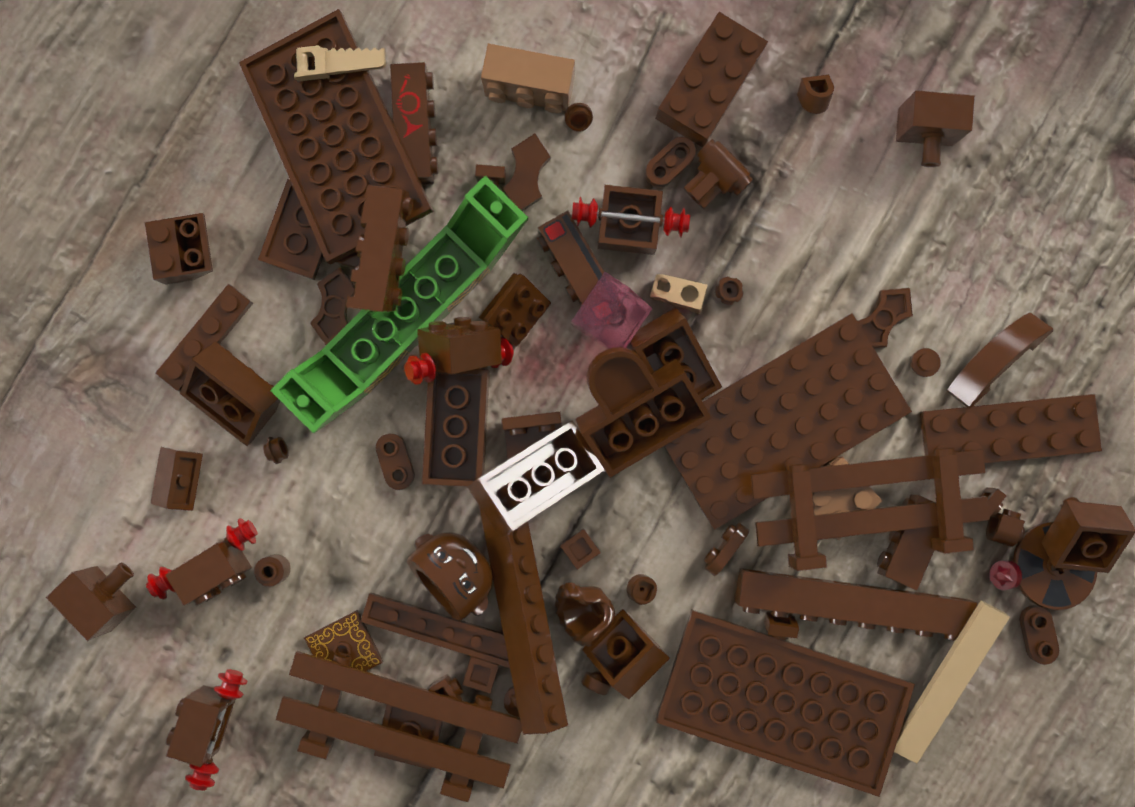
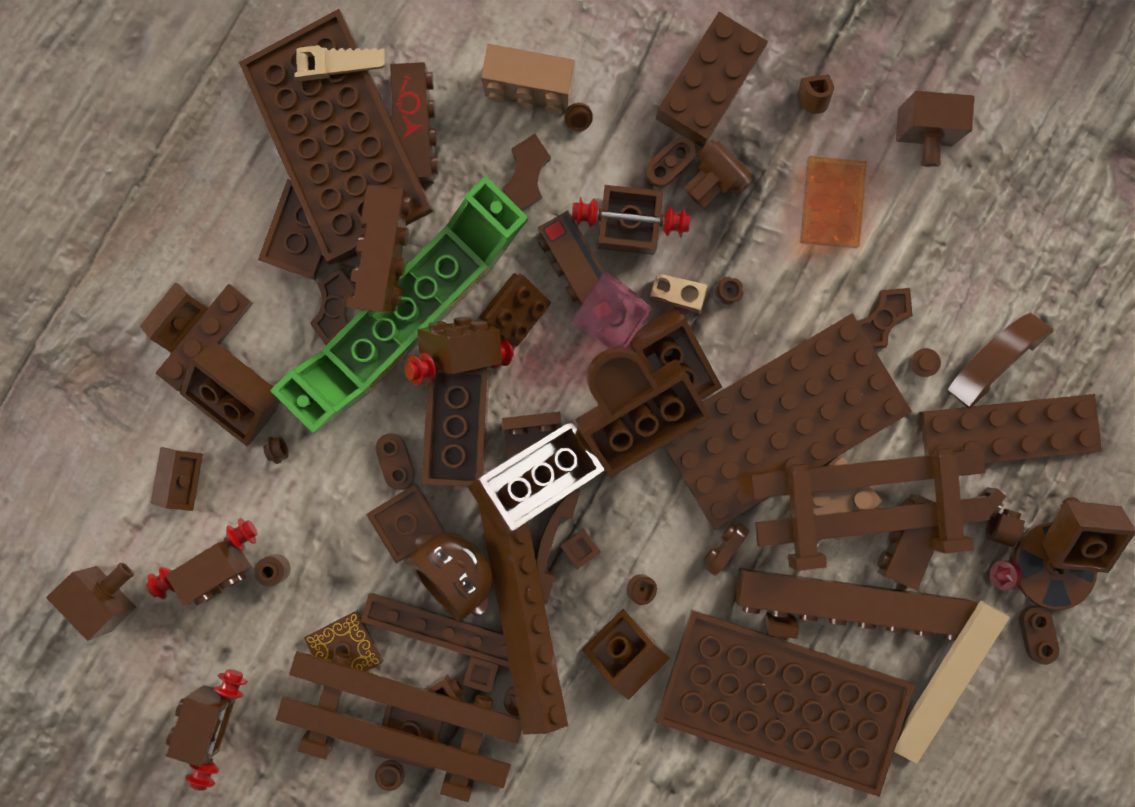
reddish brown slope [145,213,213,285] -> none
reddish brown plate [475,164,506,187] -> none
reddish brown hair [554,582,615,647] -> none
reddish brown tile [581,671,611,696] -> none
none -> reddish brown panel [140,283,208,353]
none -> reddish brown plate [366,484,446,564]
none -> reddish brown plate [375,760,405,791]
none -> reddish brown slope [537,489,580,605]
none -> clear orange plate [800,156,867,248]

